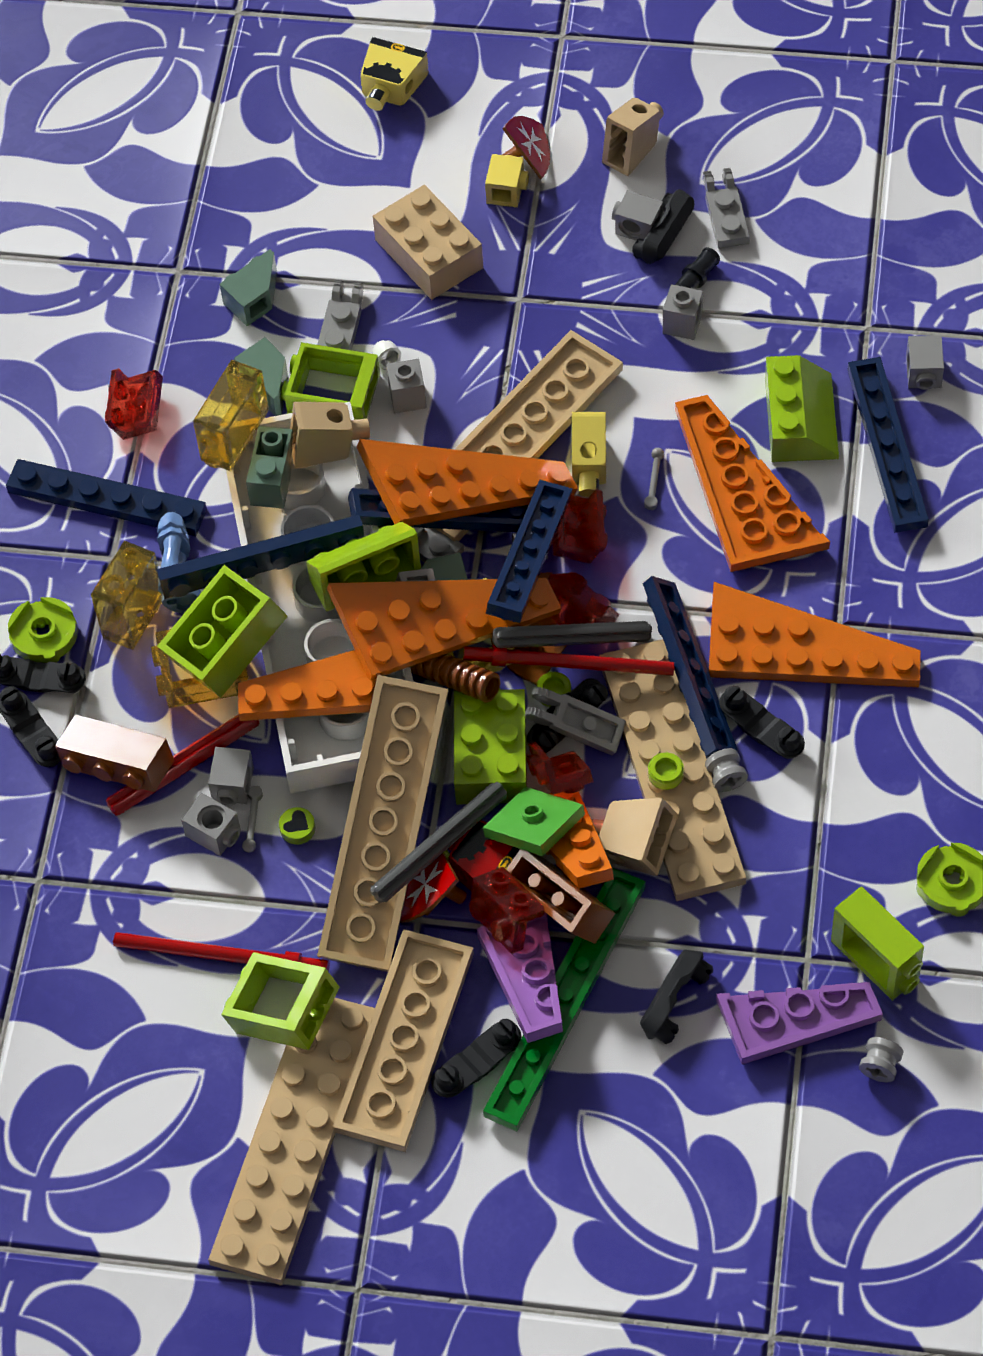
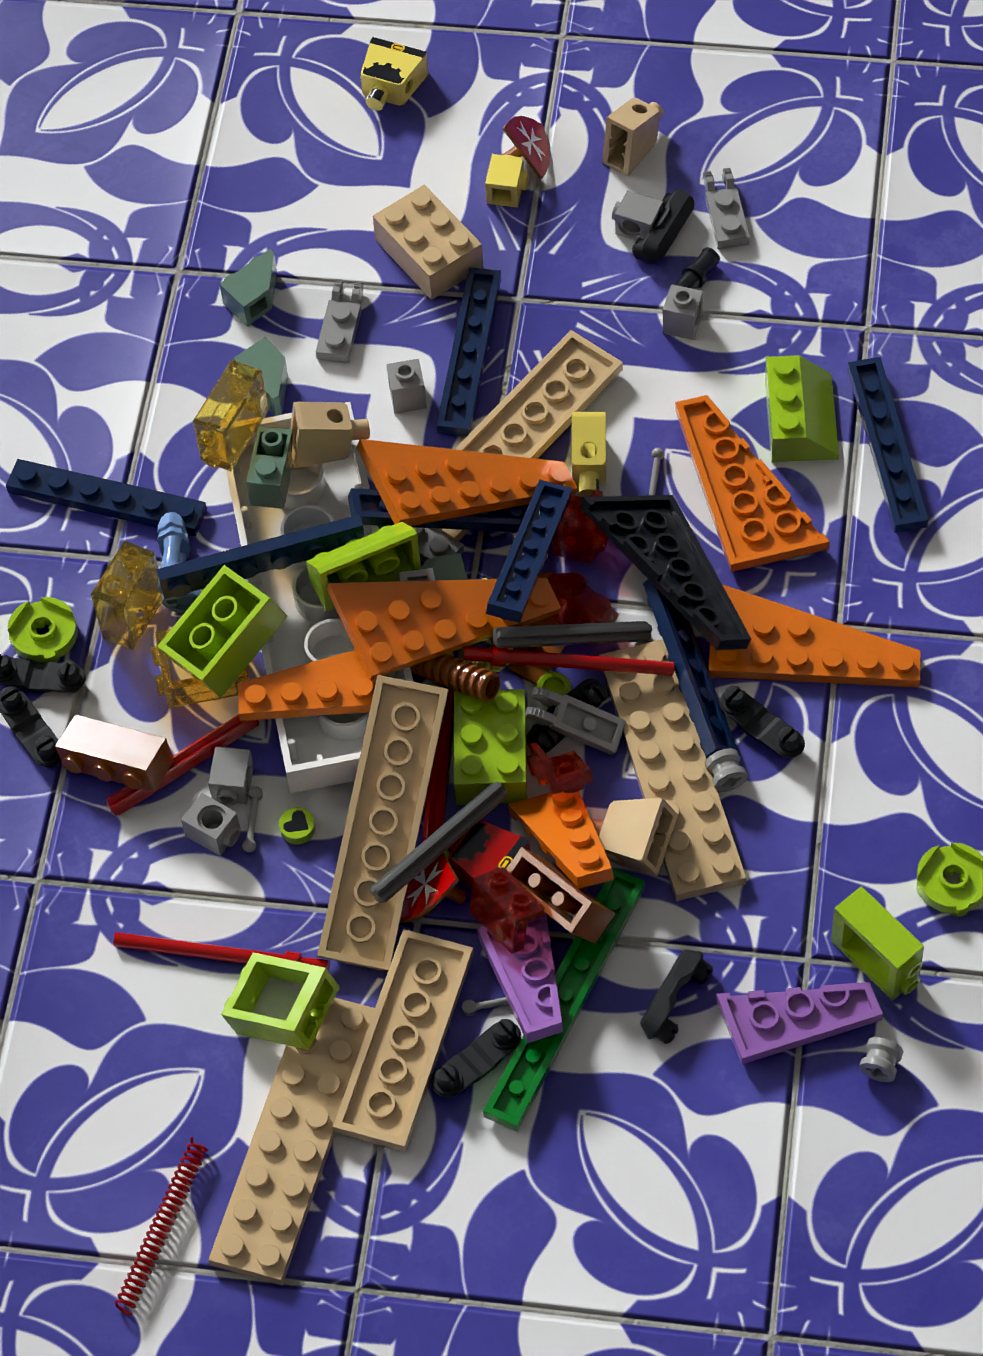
clear red bracket [105,368,163,440] -> none
lime window [281,342,380,420] -> none
white hinge [372,340,401,369] -> none
bright green plate [483,786,585,856] -> none
lime tile [648,752,684,790] -> none
light grey brick [906,336,944,390] -> none
none -> red piece [114,1137,208,1316]
none -> red axle [422,688,454,842]
none -> dark blue plate [437,267,501,436]
none -> light grey hinge [462,997,509,1016]
none -> black wing [579,495,751,650]

